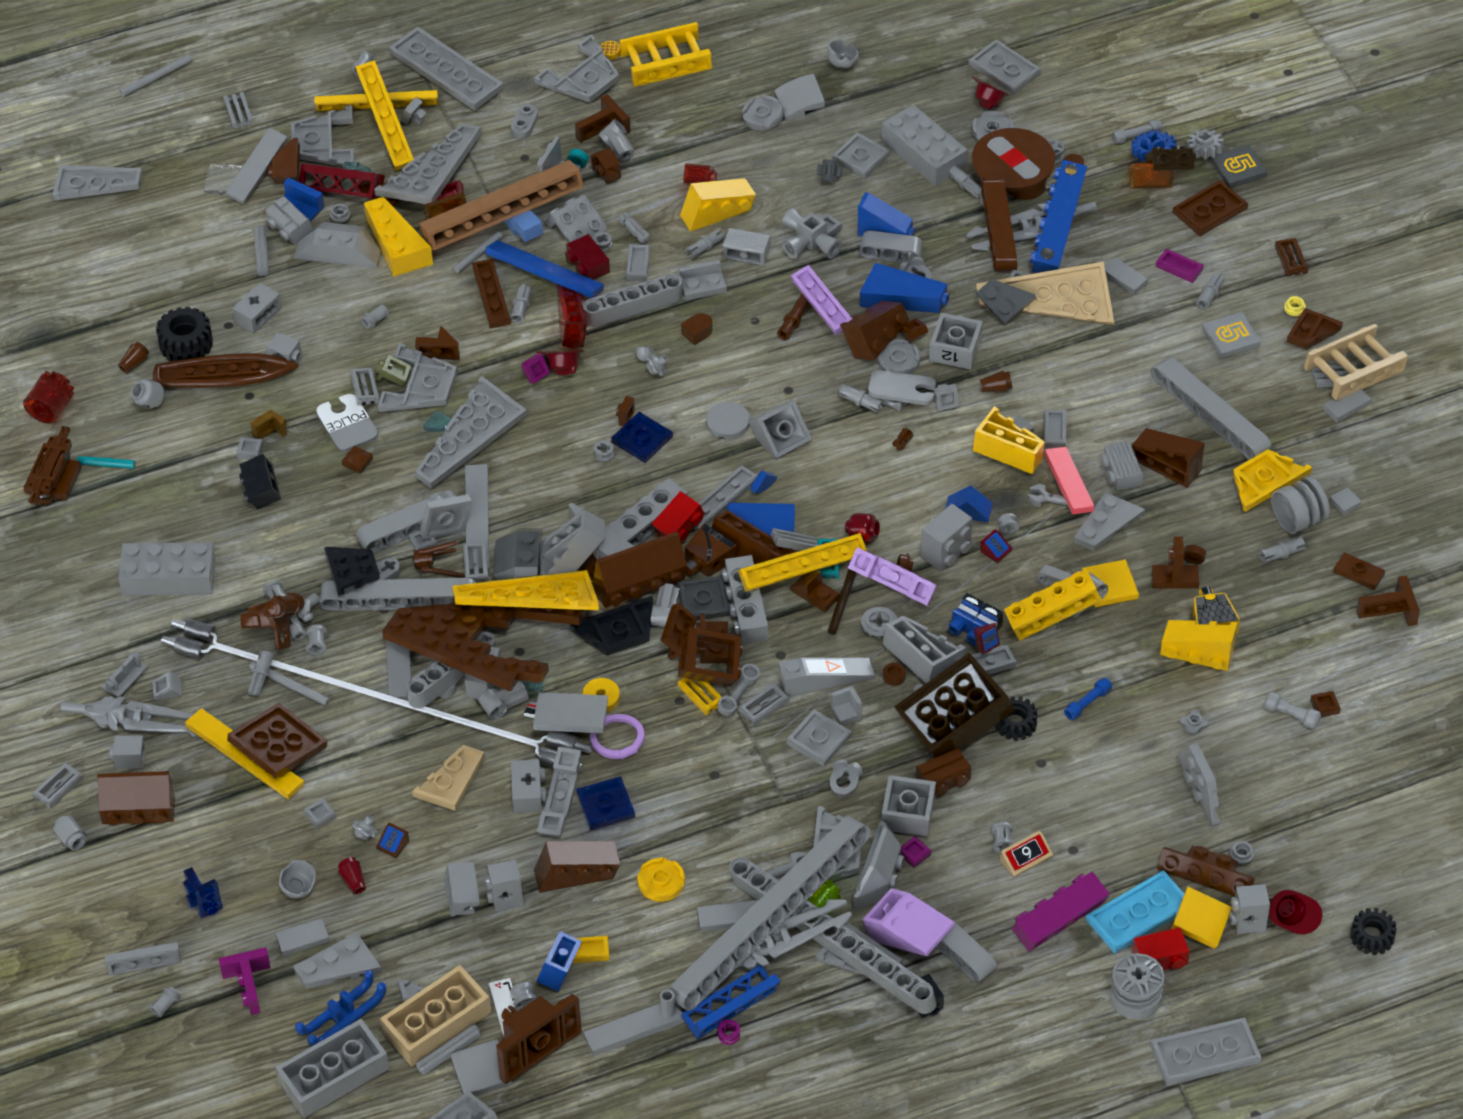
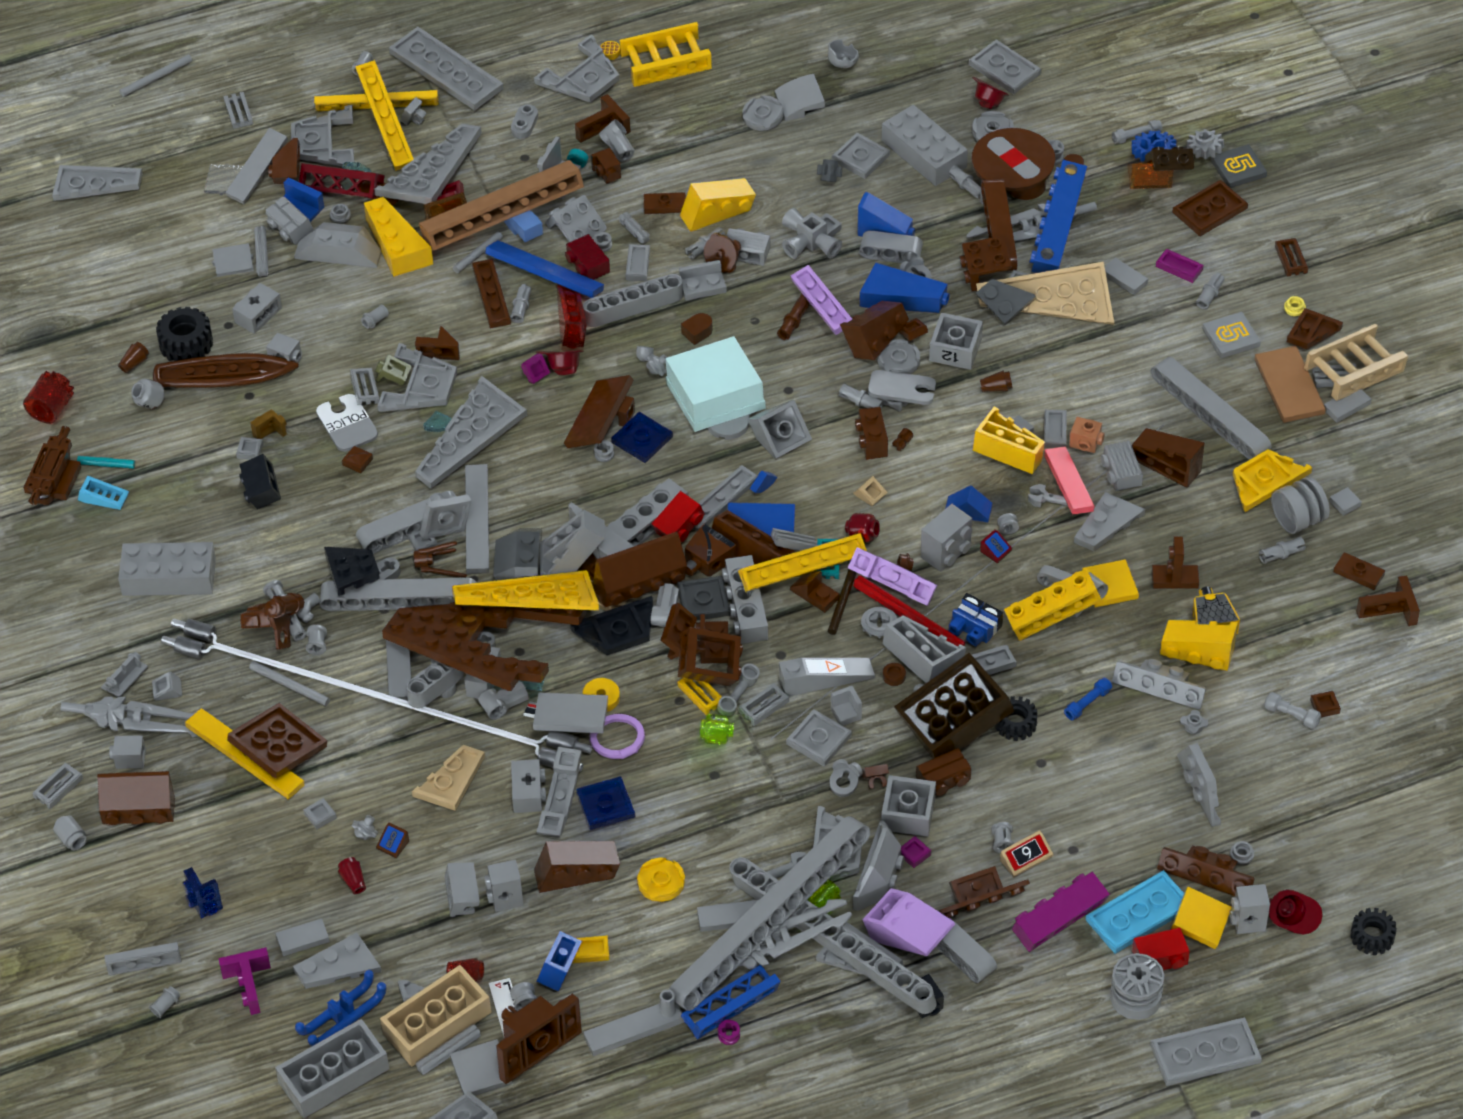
light grey axle [248,650,274,697] -> none
light grey hair [279,860,316,899] -> none
light grey tile [463,542,489,583] -> none
clear red brick [683,163,718,186] -> none
light grey tile [934,384,959,411] -> none
slope [974,623,1000,654] -> none
reddish brown tile [1184,545,1206,564] -> none
none -> medium azure slope [78,476,129,510]
none -> light grey piece [212,243,254,277]
none -> clear red cone [446,958,484,982]
none -> reddish brown tile [564,375,634,448]
none -> reddish brown plate [644,192,686,214]
none -> light aqua container [665,336,766,432]
none -> clear neon green head [700,714,734,745]
none -> reddish brown piece [704,233,741,273]
none -> tan slope [853,476,888,506]
none -> red axle [853,576,965,646]
none -> reddish brown brick [855,407,888,460]
none -> reddish brown tile [862,764,889,789]
none -> reddish brown bracket [938,866,1030,918]
none -> reddish brown bracket [959,236,1011,291]
none -> nougat brick [1069,417,1105,453]
none -> light grey bracket [1112,659,1206,709]
none -> medium nougat tile [1254,346,1326,423]

